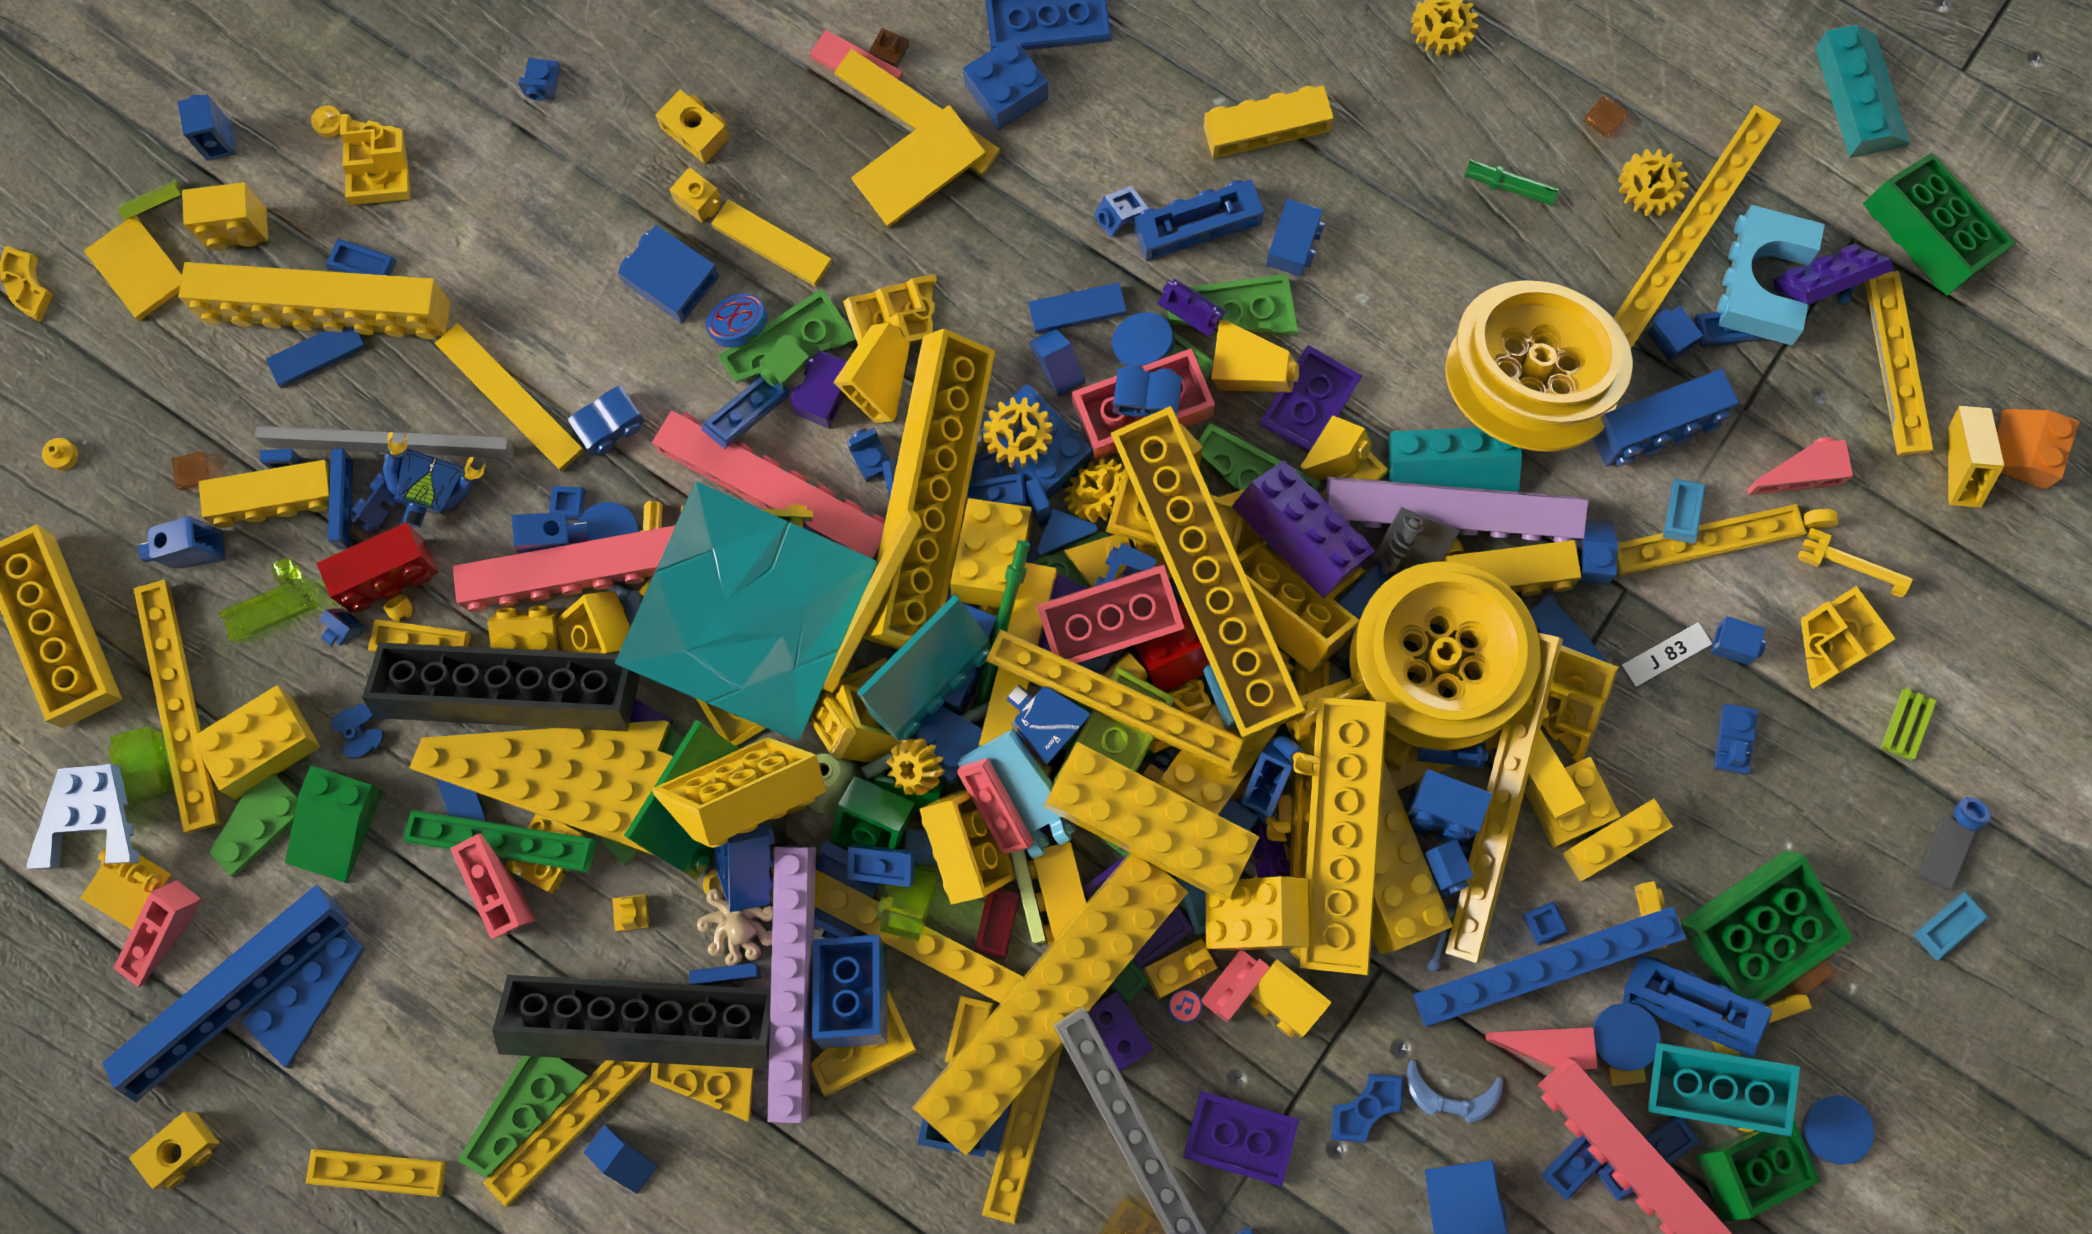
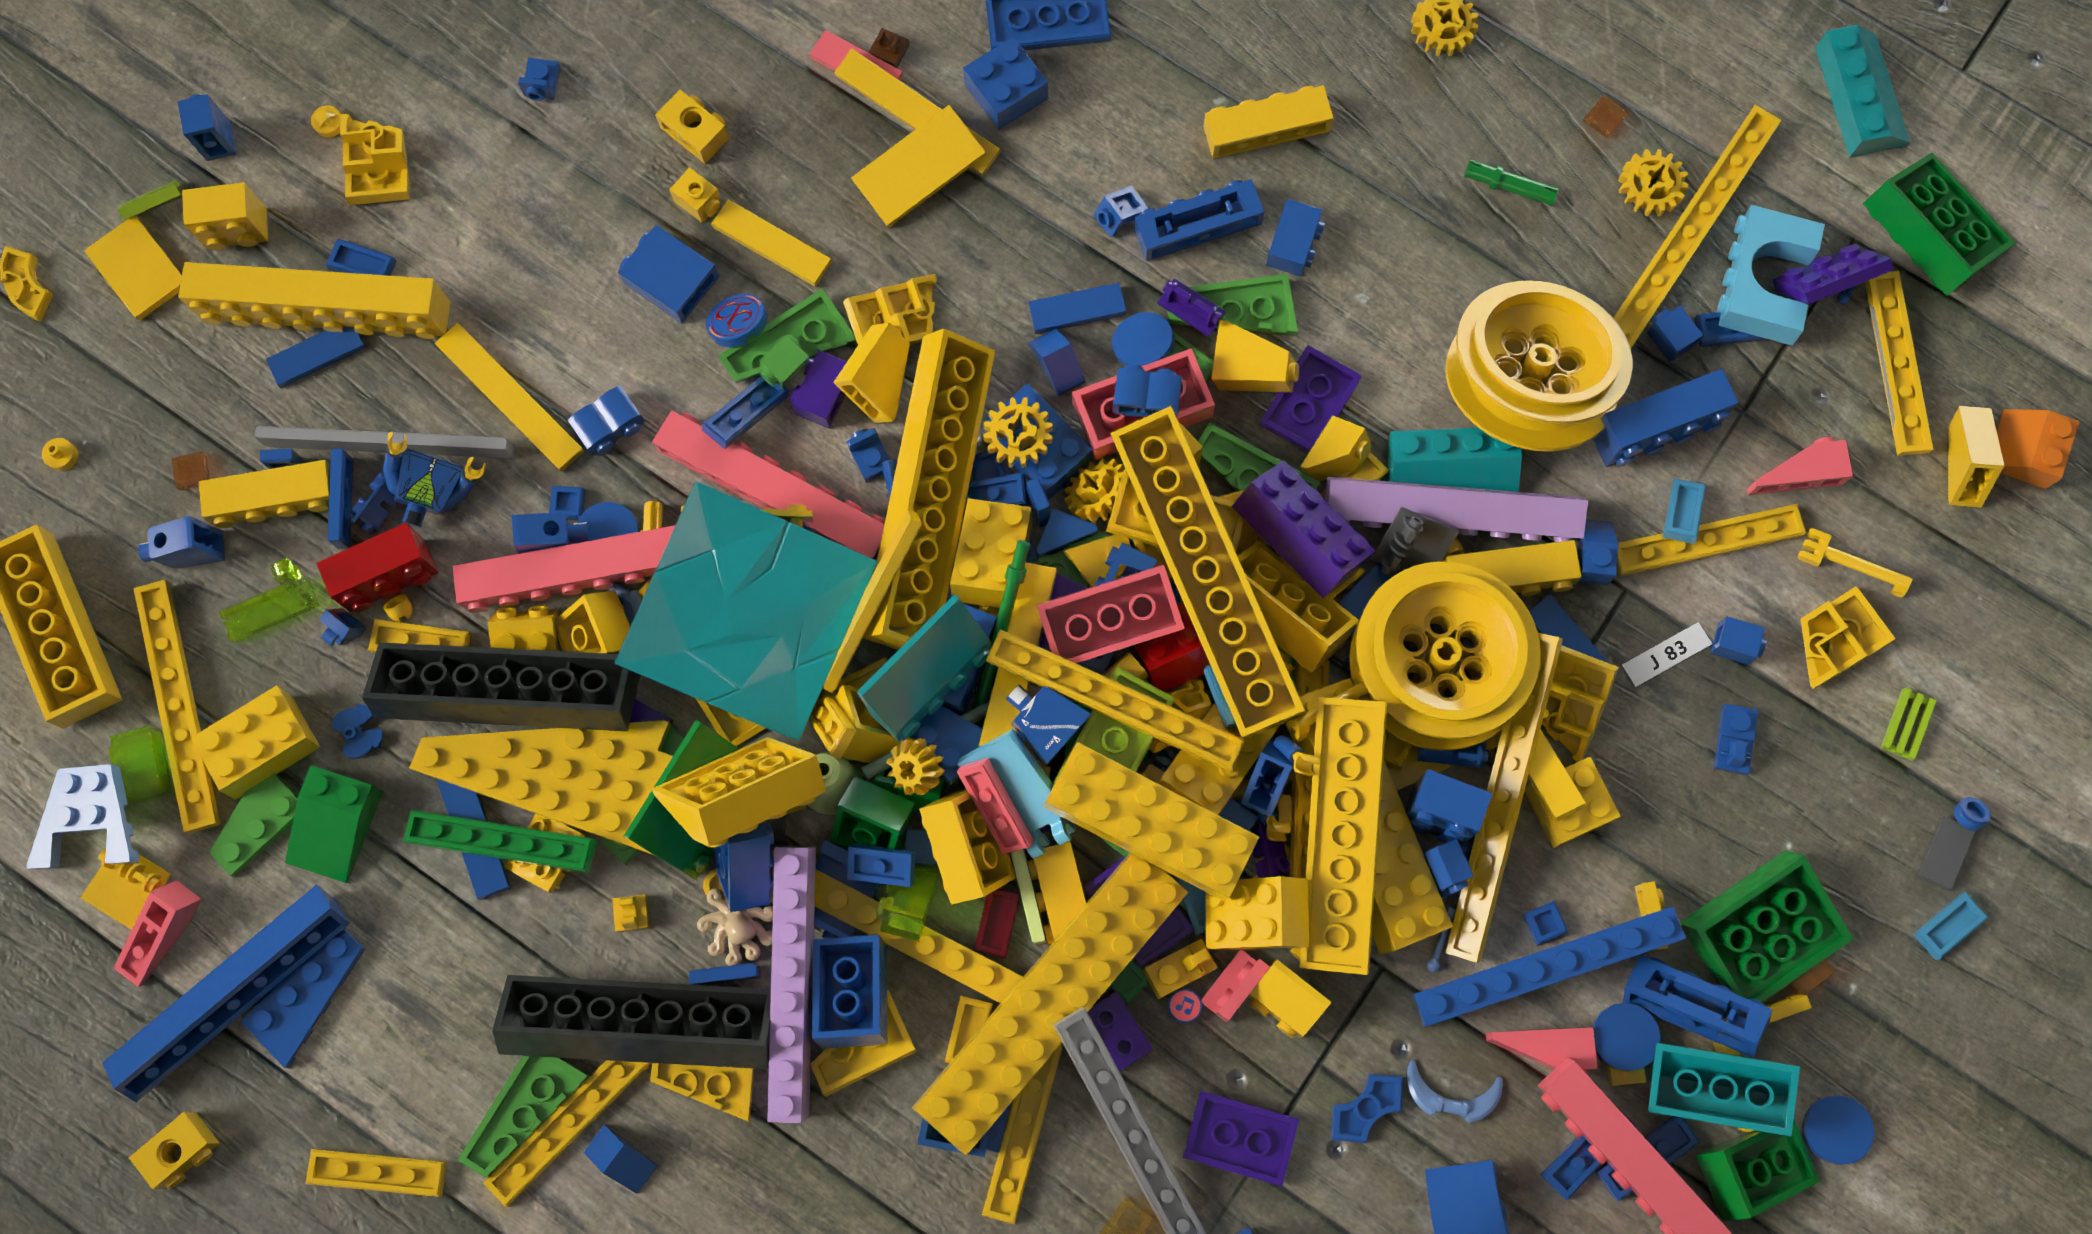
coral slope [450,834,536,939] -> none
yellow brick [1562,798,1673,882] -> none
yellow tile [1804,509,1838,530] -> none

